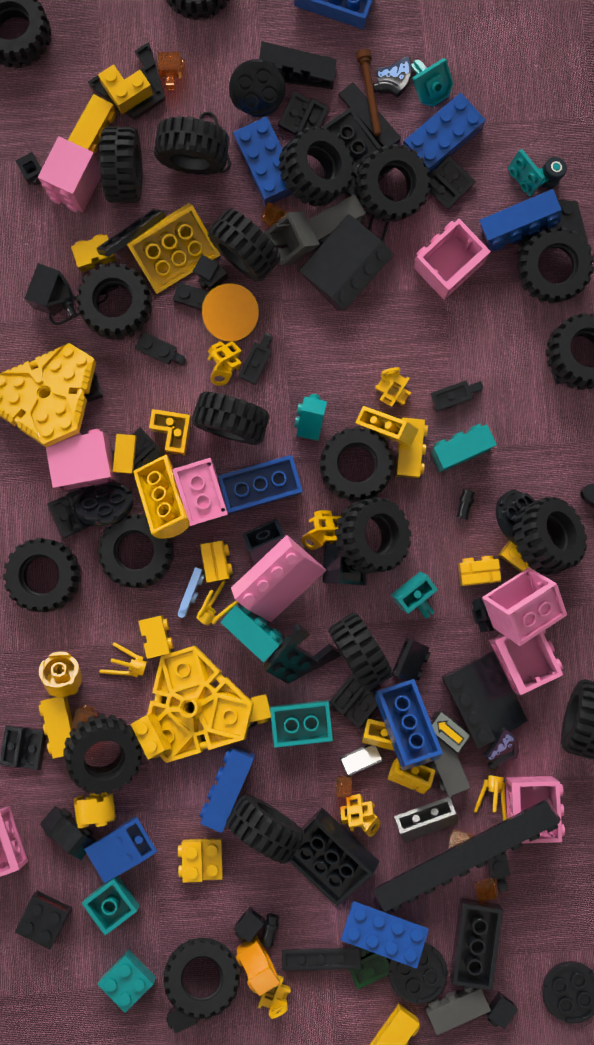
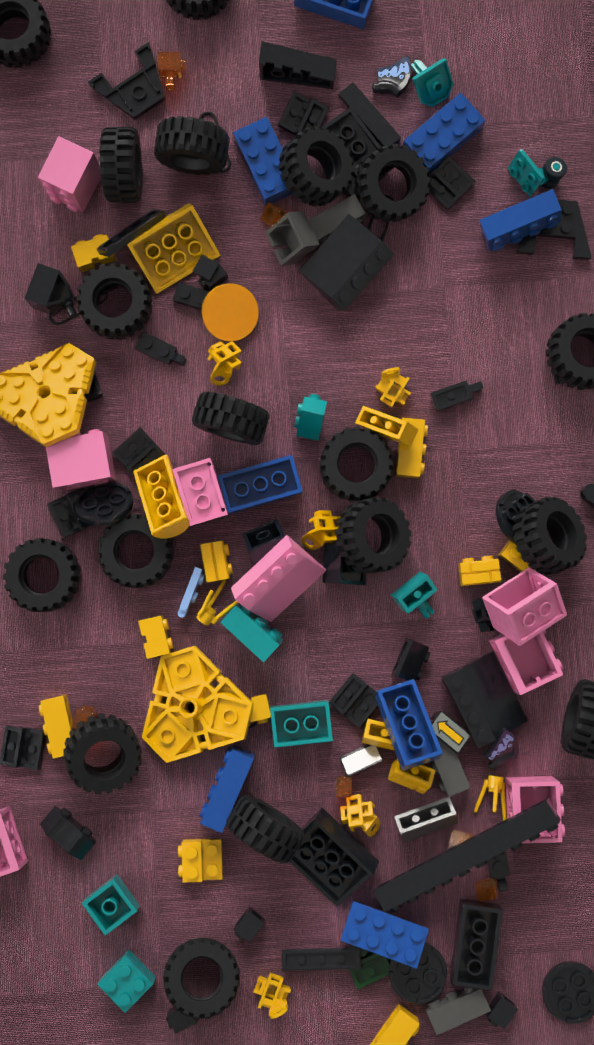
black piece [15,890,72,950] -> none
black brick [16,152,42,185] -> none
yellow brick [39,652,82,697] -> none
yellow brick [68,94,116,155] -> none
yellow brick [74,792,116,828] -> none
blue slope [84,816,157,883] -> none
yellow brick [98,64,153,114] -> none
yellow plant [99,642,147,677] -> none
yellow tile [113,434,137,474] -> none
yellow brick [130,714,172,760] -> none
yellow brick [149,409,192,456] -> none
black tyre [208,209,281,282] -> none
black tile [229,59,286,117] -> none
light orange brick [236,935,280,996] -> none
black plate [238,332,273,385] -> none
black pin [261,913,279,947] -> none
black wing [263,623,341,684] -> none
black tyre [328,613,393,691] -> none
reddish brown piece [356,49,381,136] -> none
bright pink container [413,219,491,300] -> none
teal brick [430,423,497,473] -> none
black pin [456,489,475,520] -> none
black tyre [517,227,594,303] -> none

